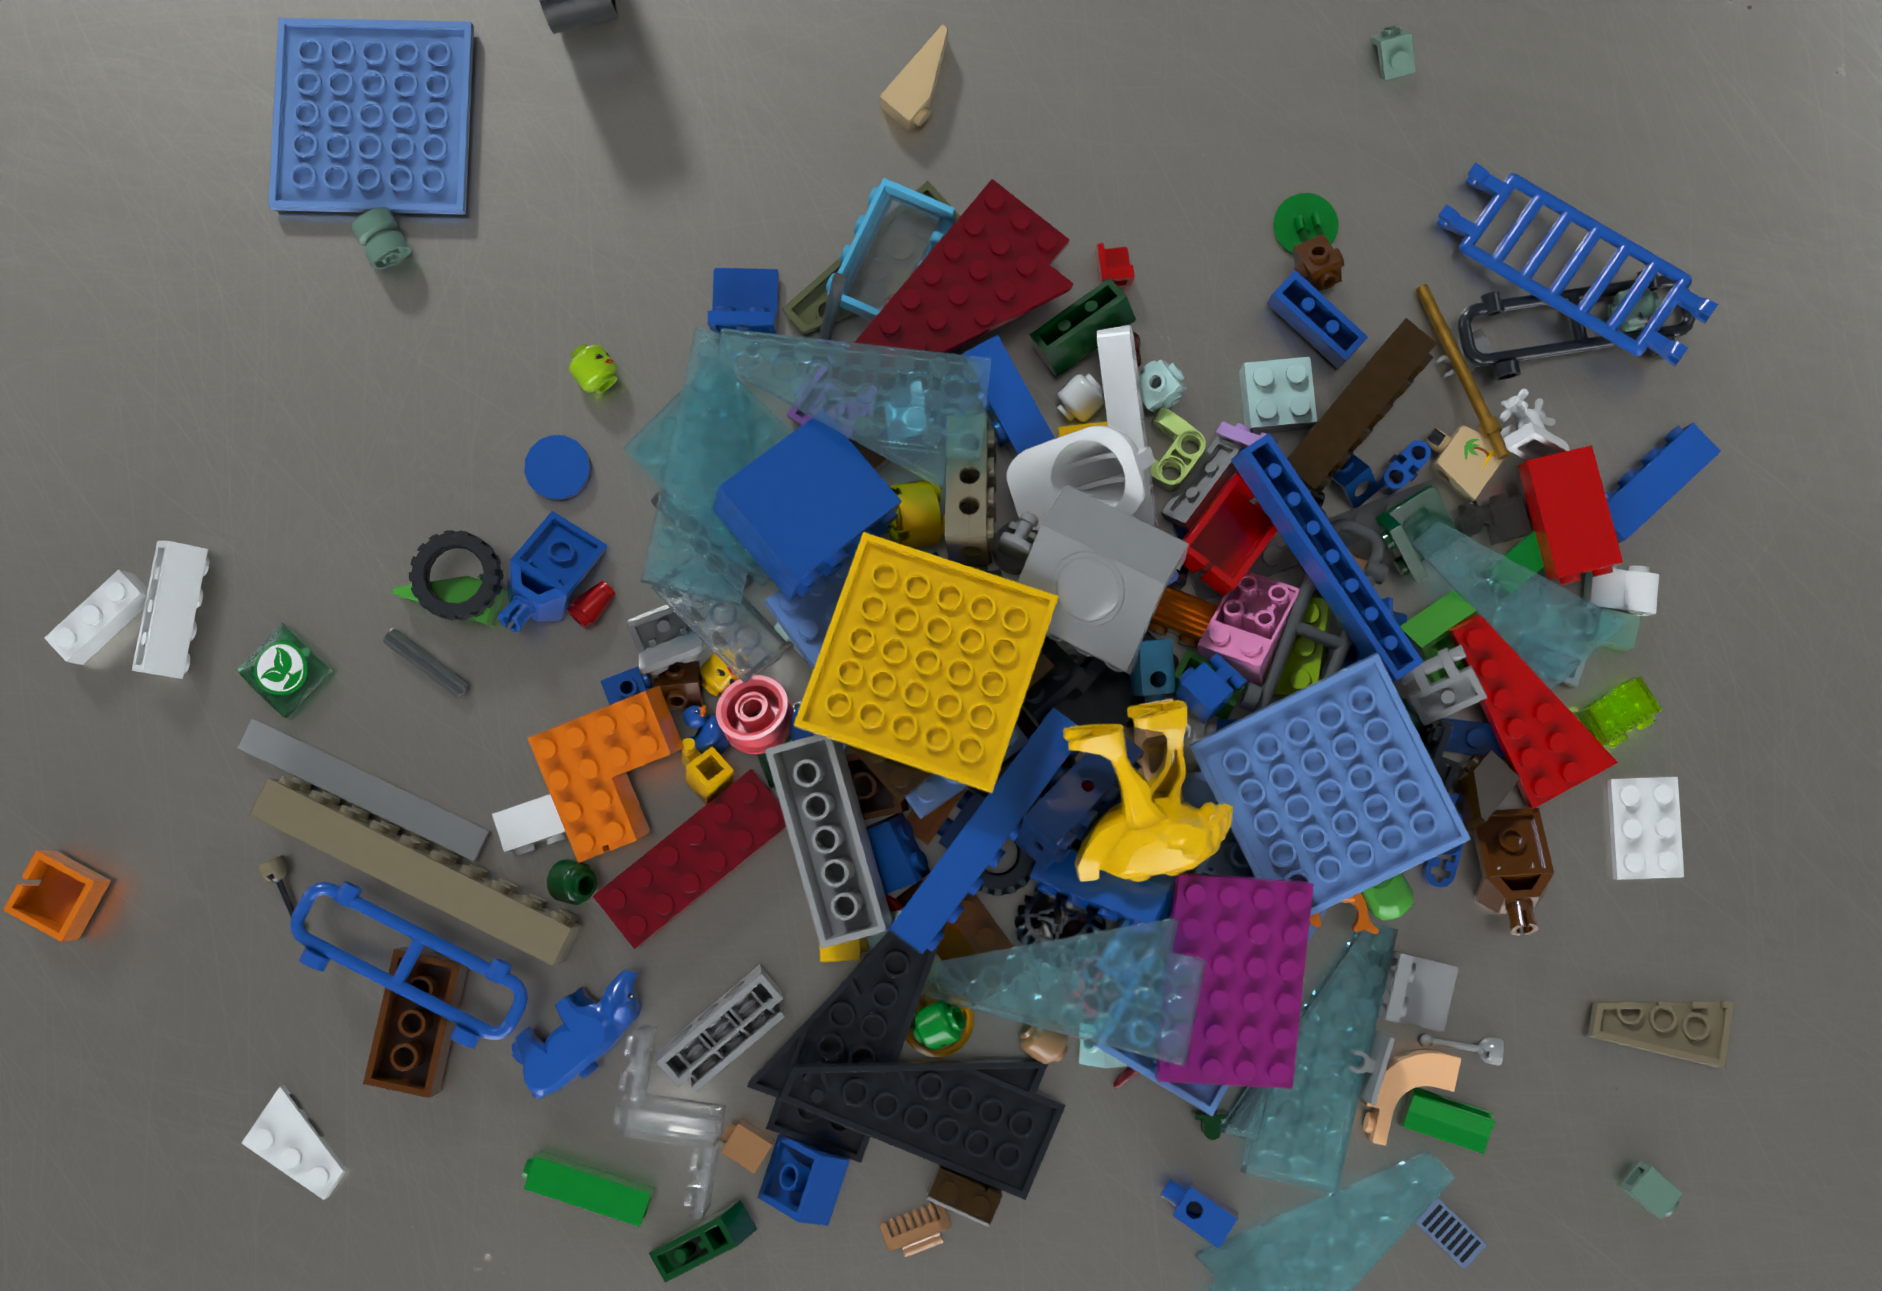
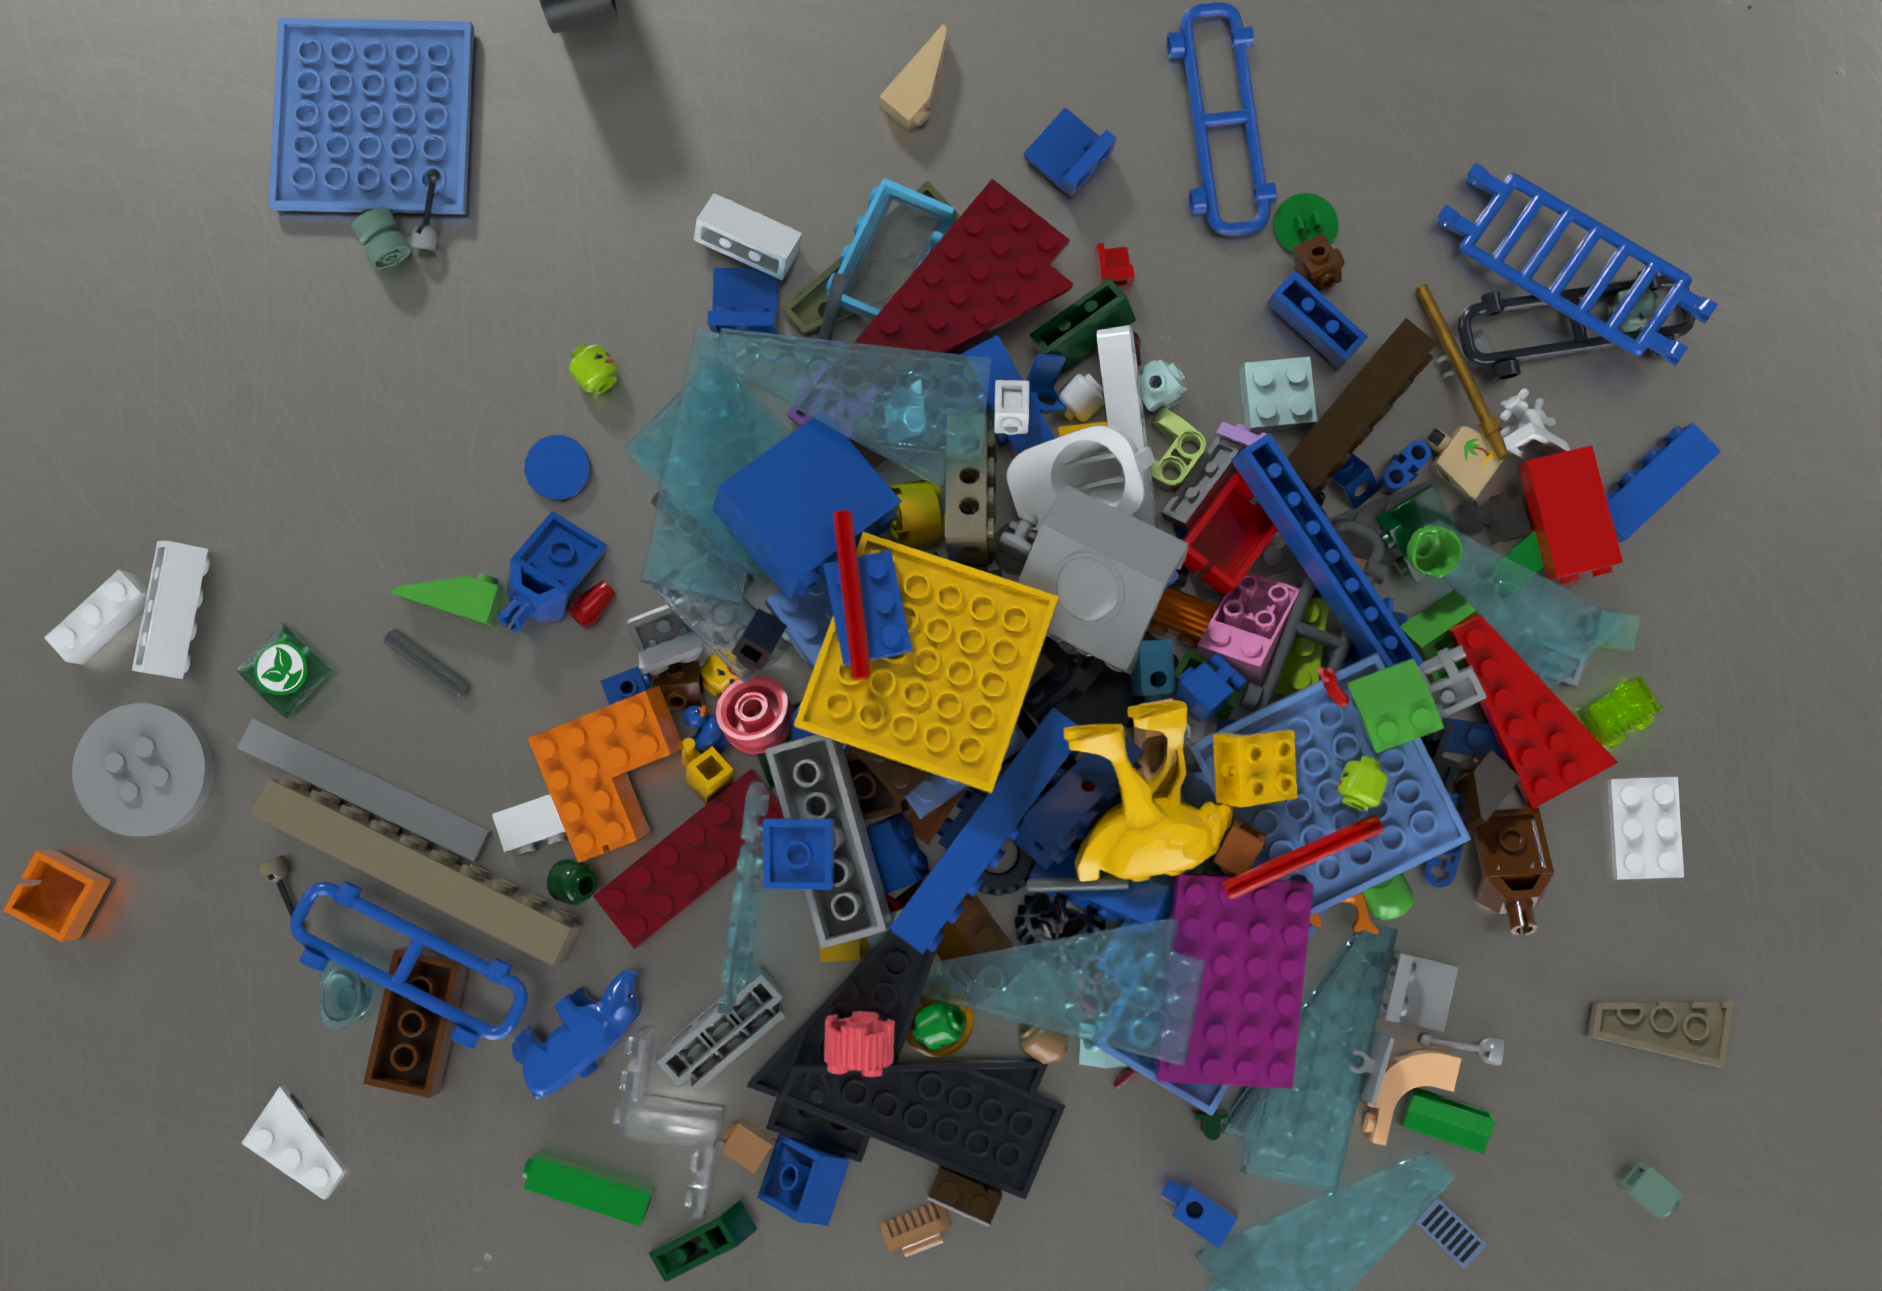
black tyre [409,530,504,621] -> none
sand green bracket [1371,26,1416,80] -> none
white brick [1582,565,1659,616] -> none
none -> light grey brick [72,703,214,836]
none -> clear light blue piece [320,948,372,1031]
none -> hinge [409,169,440,250]
none -> white brick [694,193,802,280]
none -> clear light blue wing [717,781,770,1015]
none -> black brick [731,608,787,670]
none -> blue plate [763,818,834,890]
none -> blue plate [823,550,912,666]
none -> coral brick [824,1011,895,1077]
none -> red axle [833,510,871,681]
none -> white bracket [994,380,1029,435]
none -> blue bracket [1024,108,1116,197]
none -> blue bracket [1026,354,1067,414]
none -> dark grey bar [1027,876,1131,892]
none -> blue bar [1166,2,1277,236]
none -> yellow bracket [1213,730,1297,807]
none -> dark orange brick [1213,818,1267,877]
none -> red axle [1222,815,1383,899]
none -> red piece [1317,667,1350,707]
none -> lime head [1337,756,1389,811]
none -> bright green slope [1347,658,1444,753]
none -> bright green hair [1406,525,1463,578]

